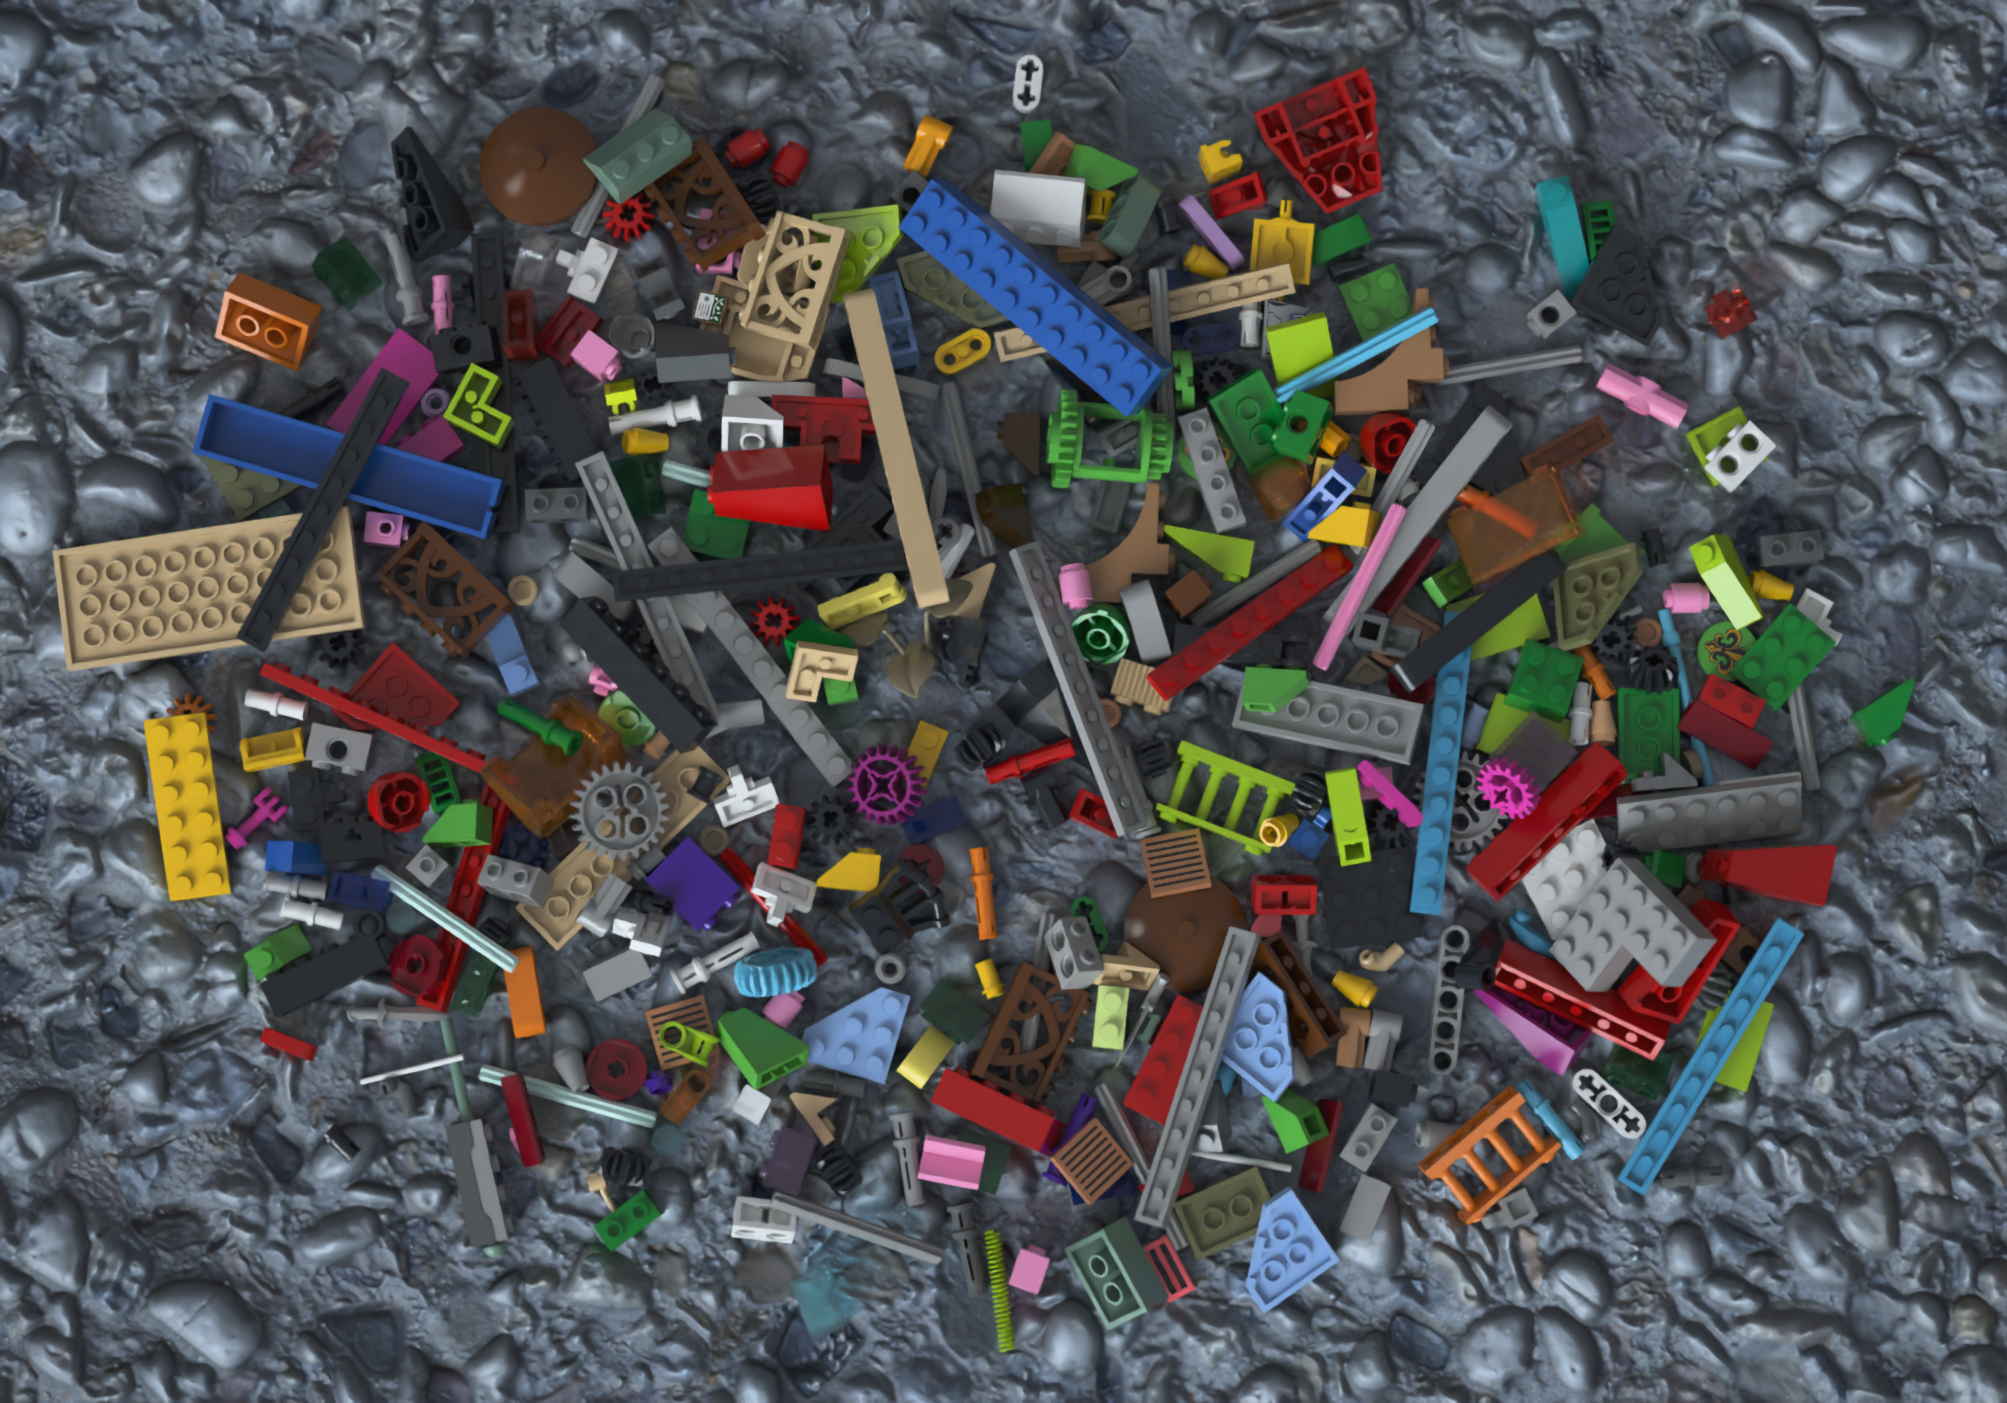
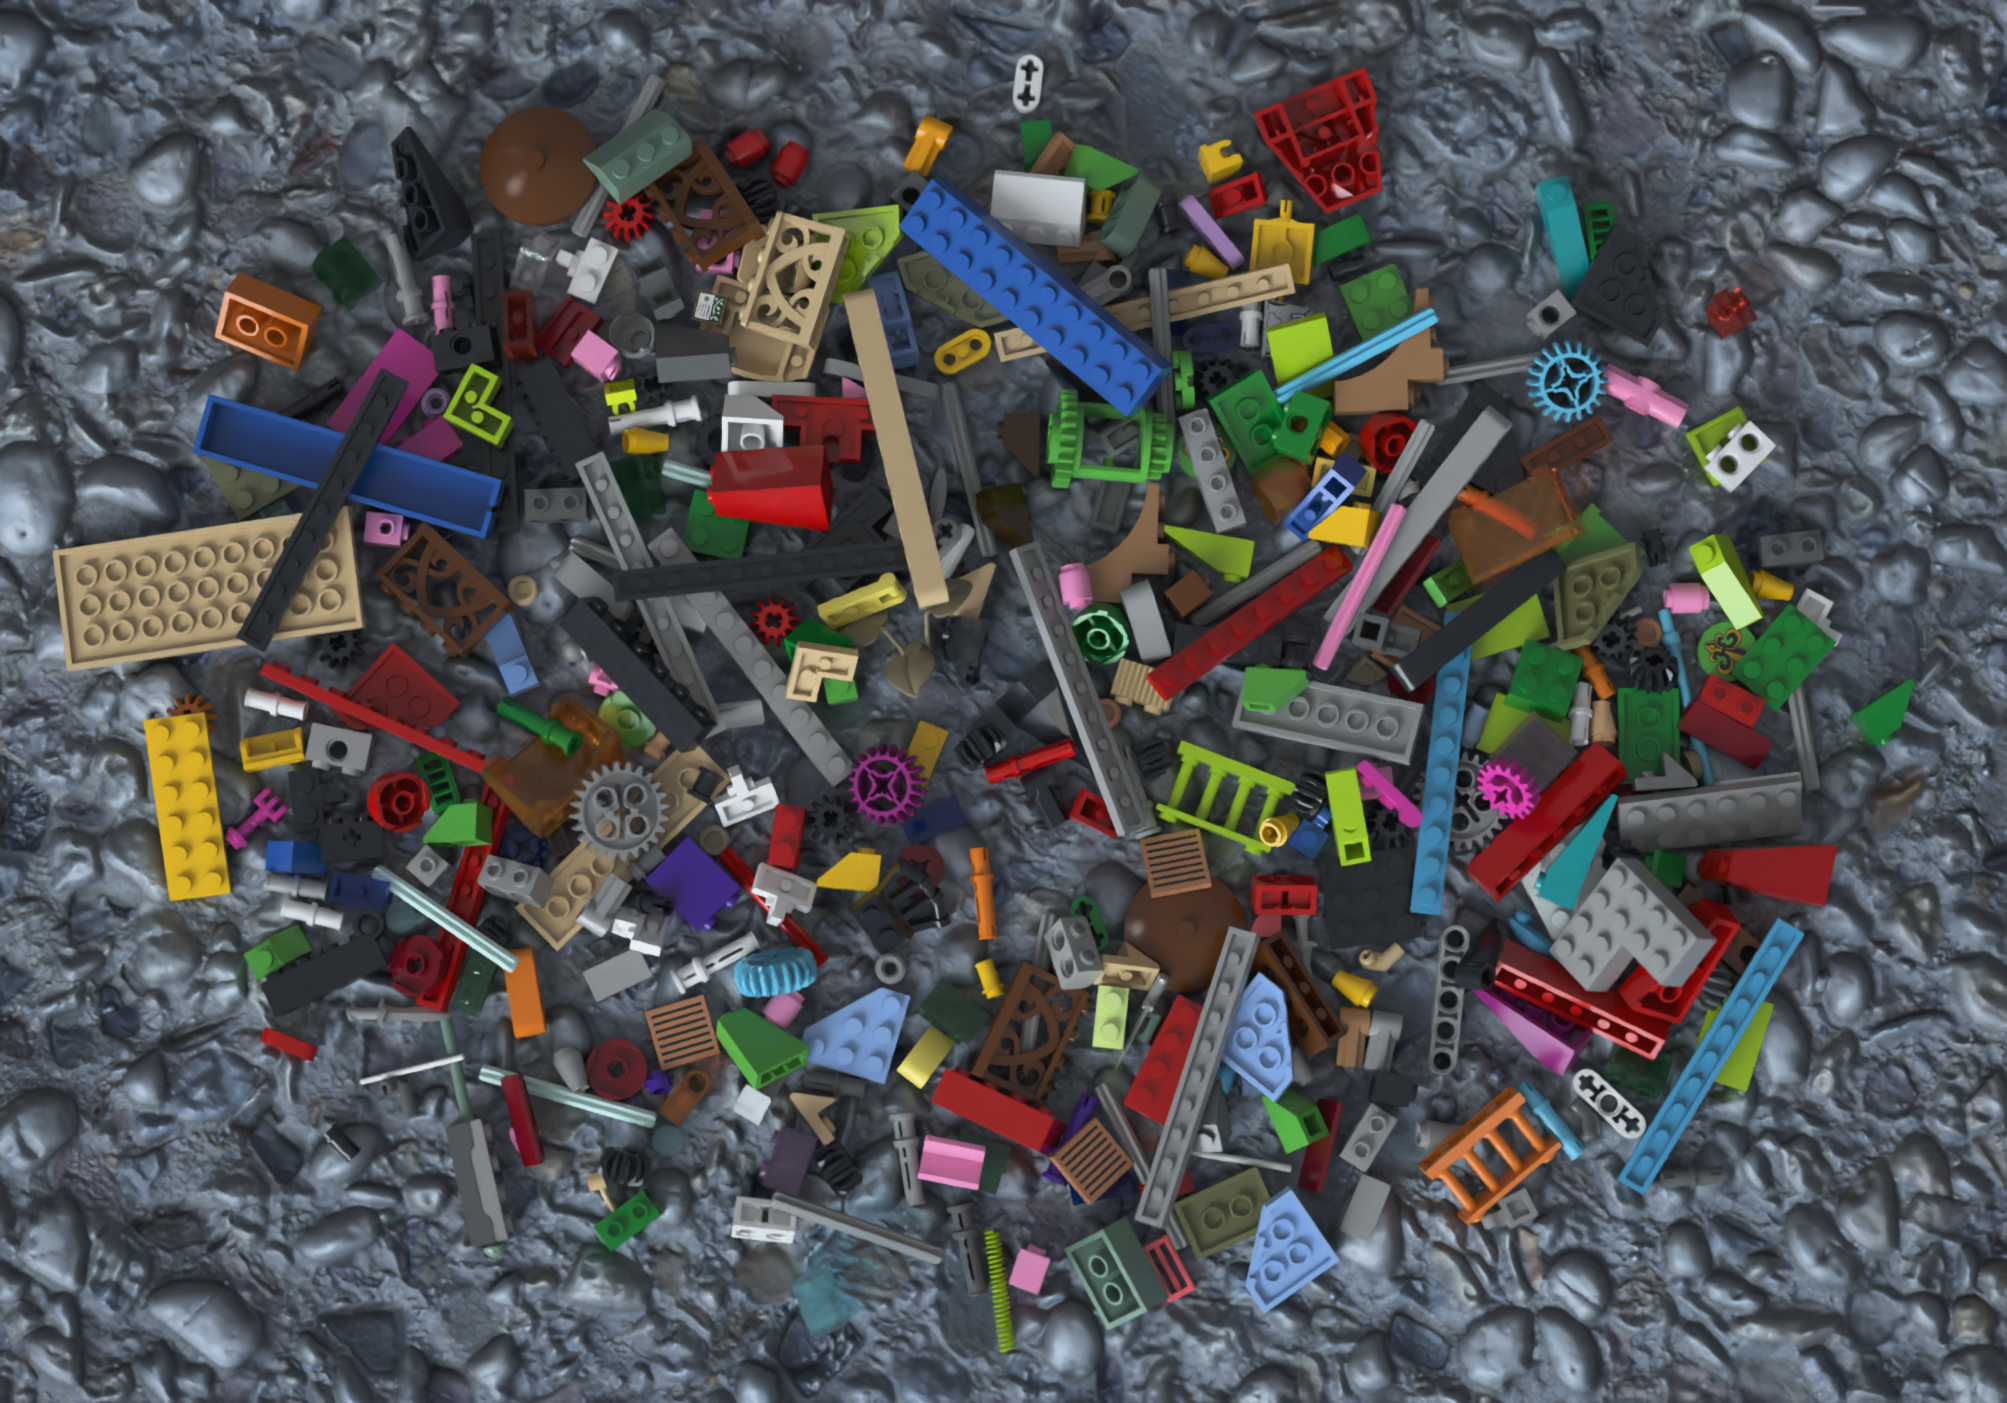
lime piece [659,1021,720,1067] -> none
none -> medium azure gear [1526,340,1609,422]
none -> teal slope [1533,794,1618,910]

